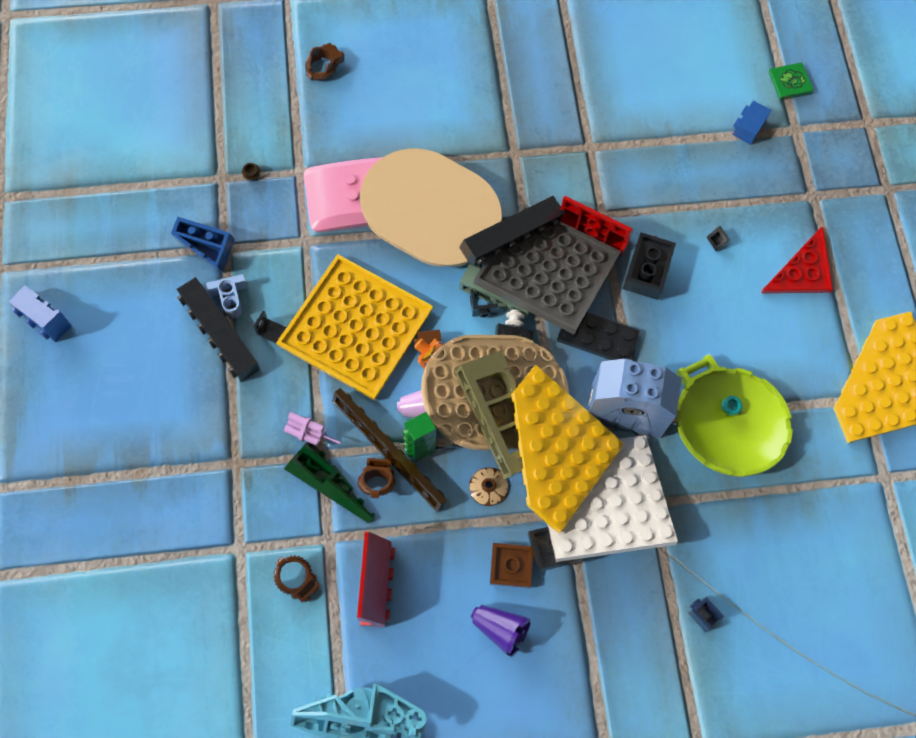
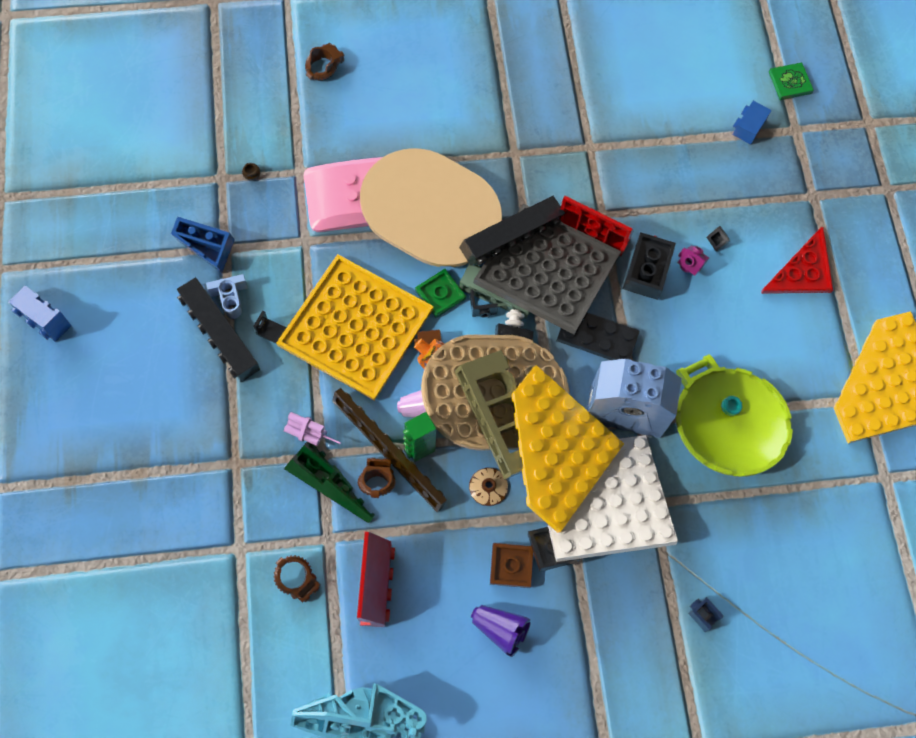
none -> green tile [415,269,466,318]
none -> magenta brick [677,245,709,276]

